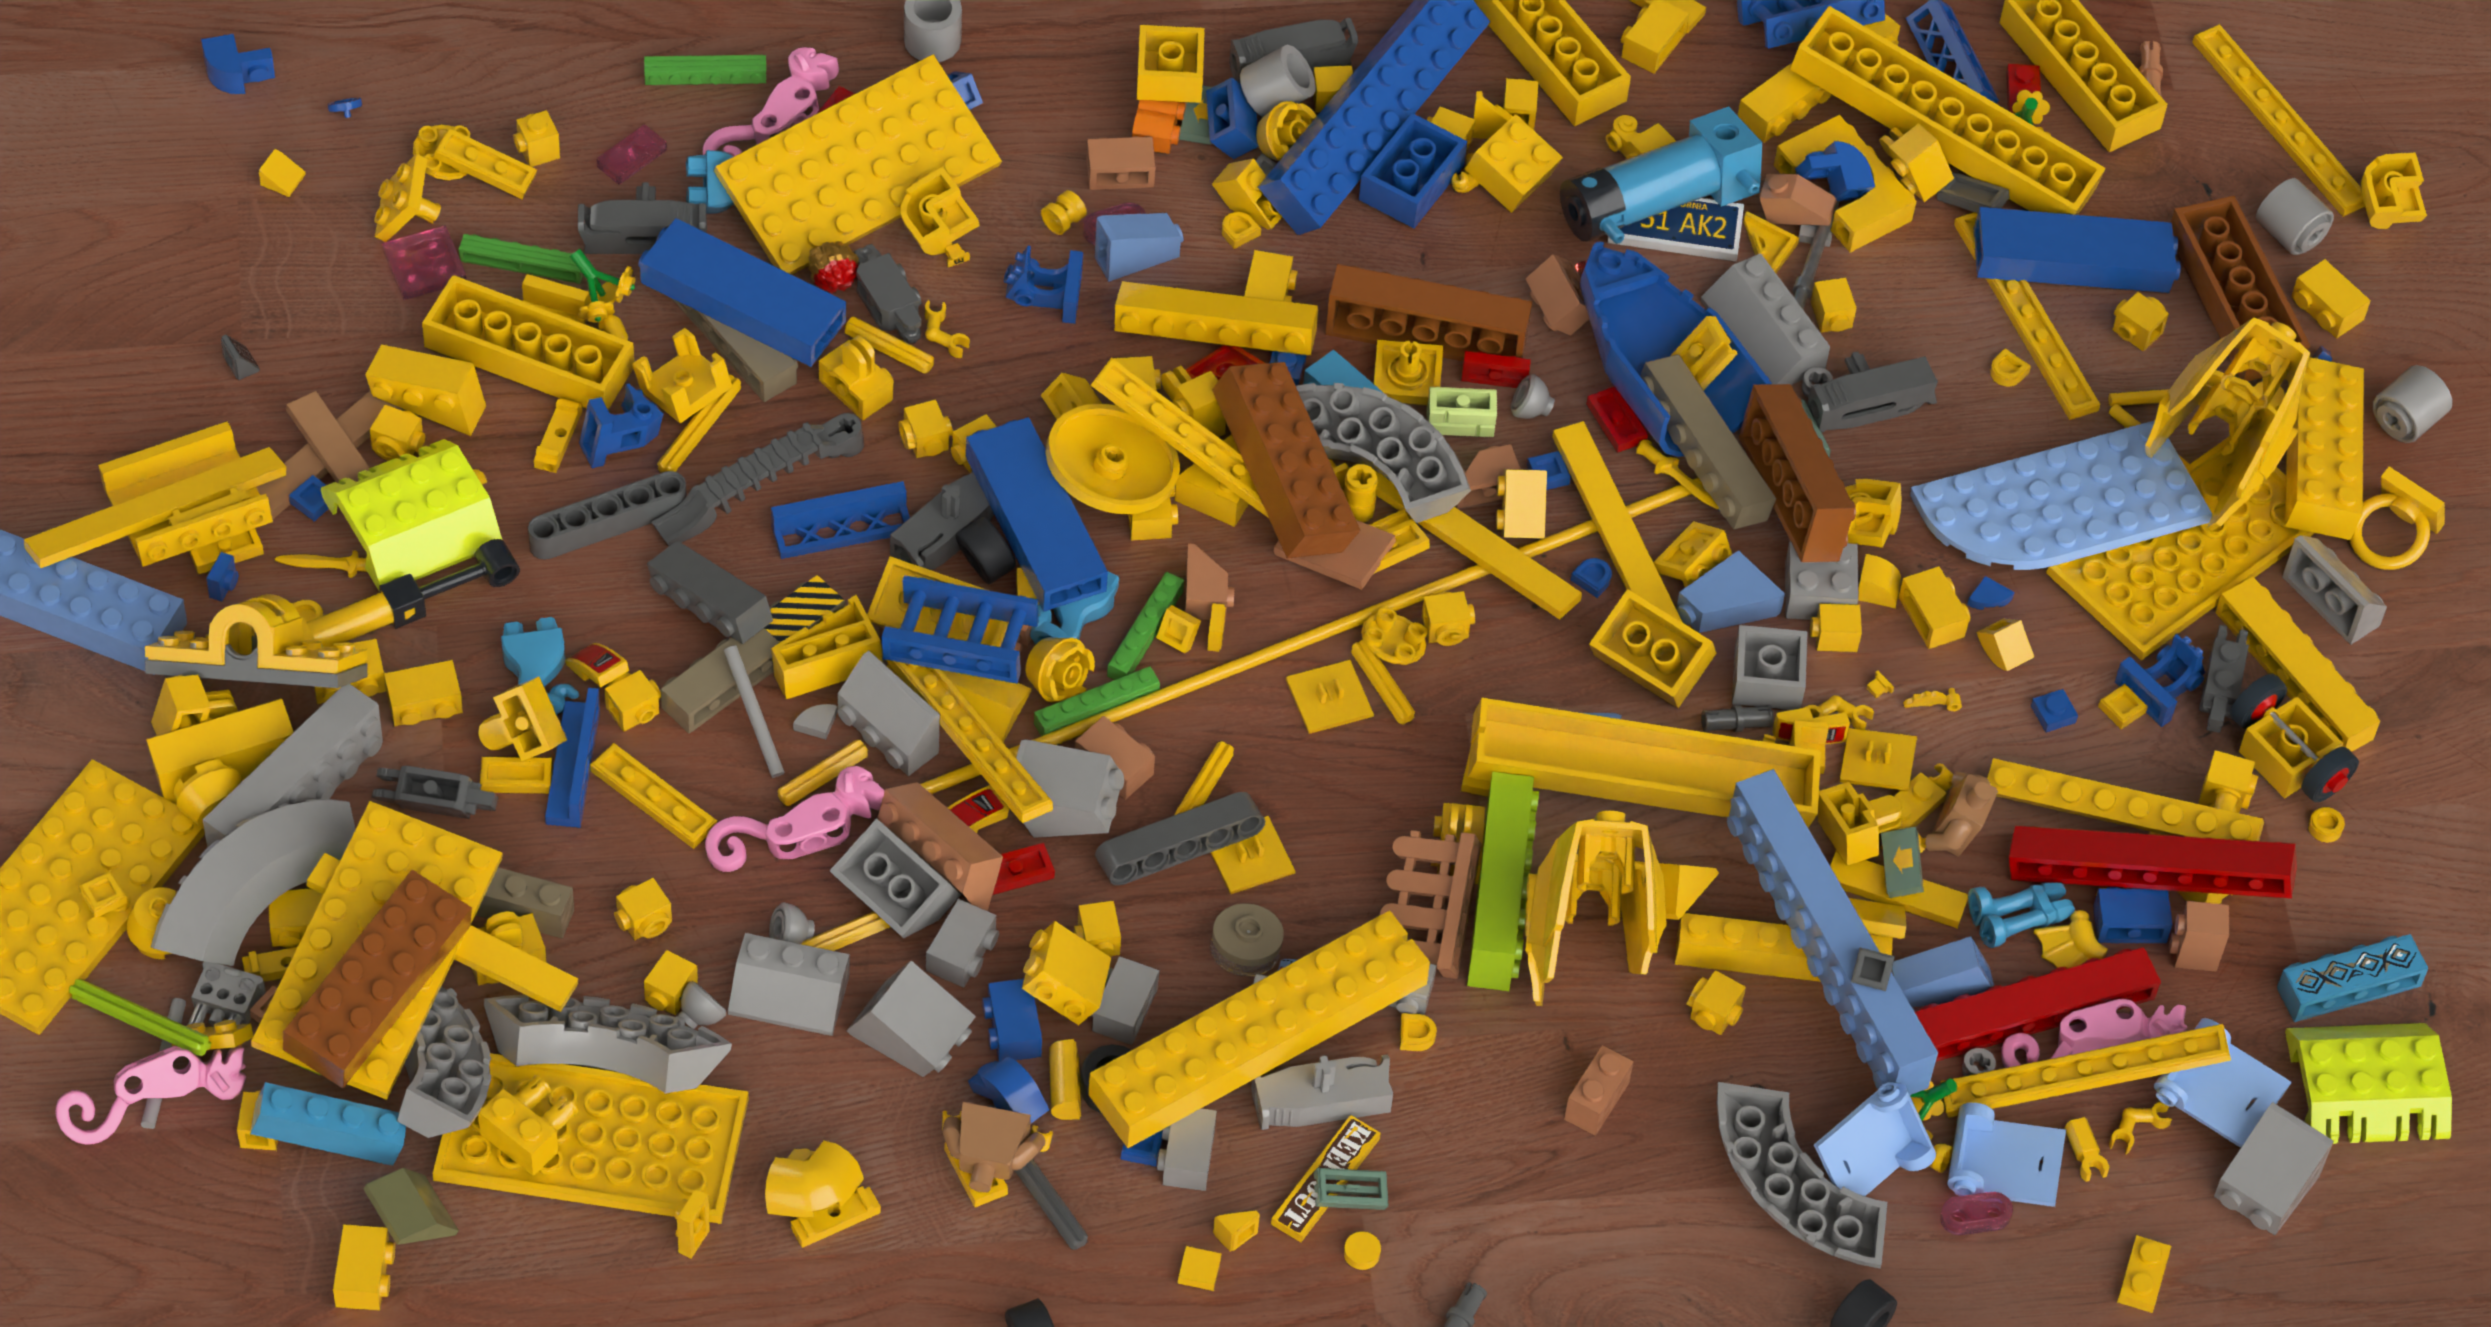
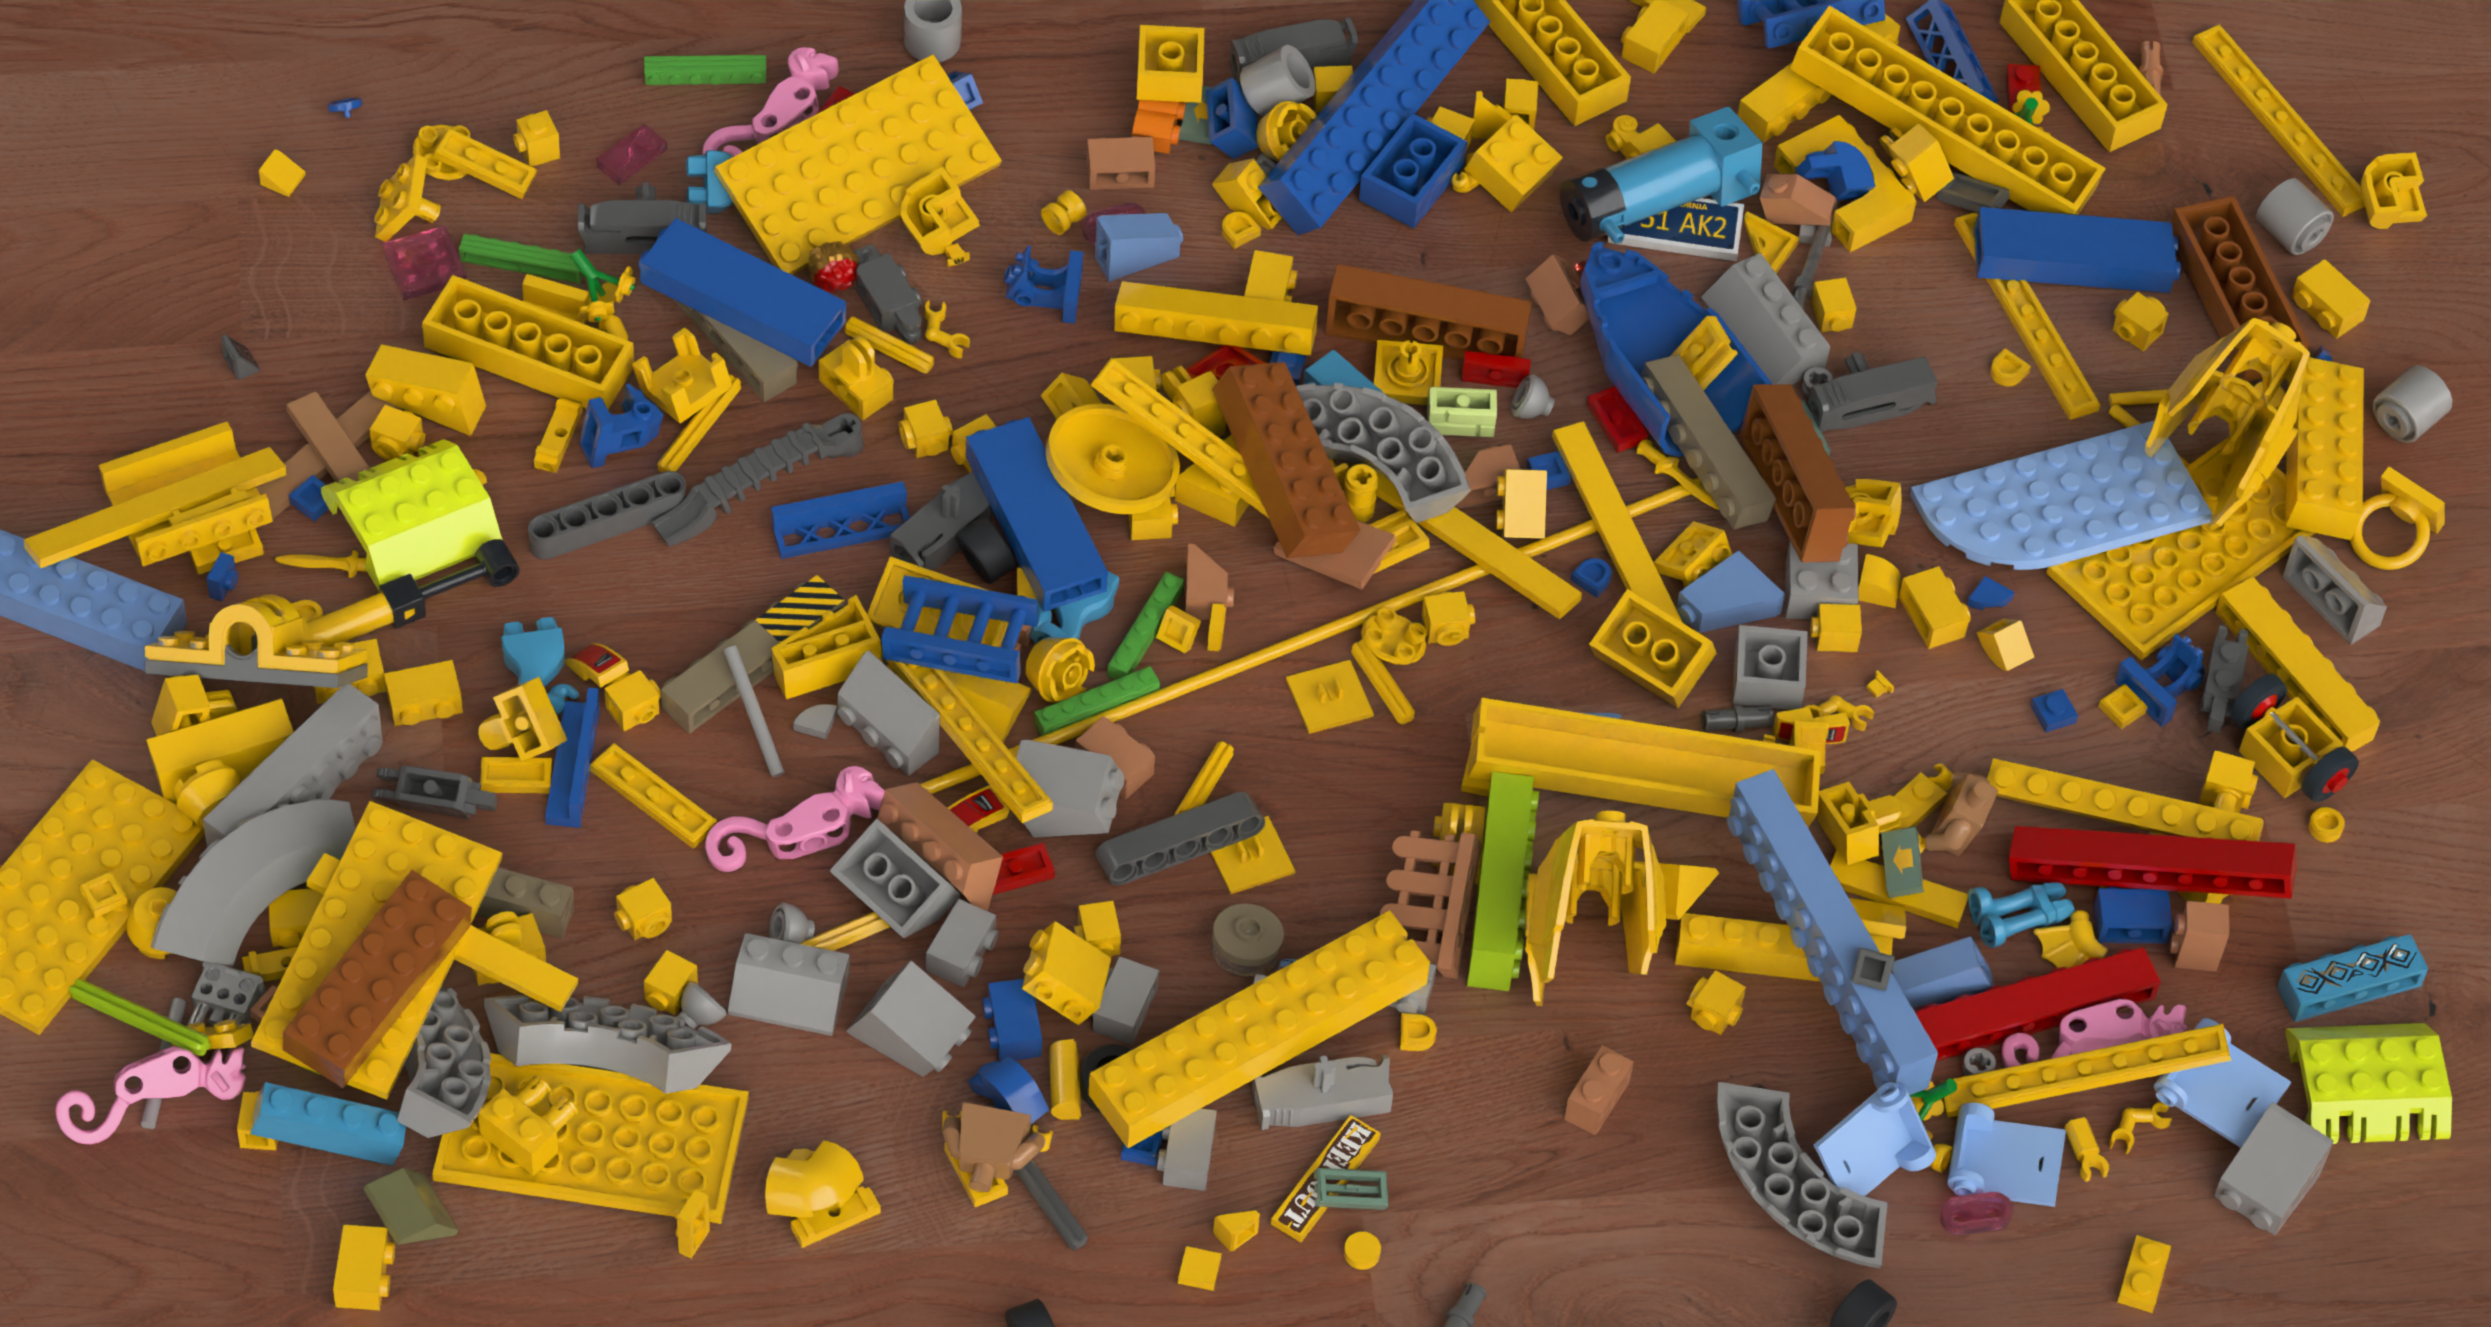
blue brick [201,34,275,94] -> none
dark grey brick [647,541,773,644] -> none
yellow axle [778,740,868,806] -> none
yellow piece [1840,728,1917,791] -> none
yellow piece [1903,688,1962,711] -> none

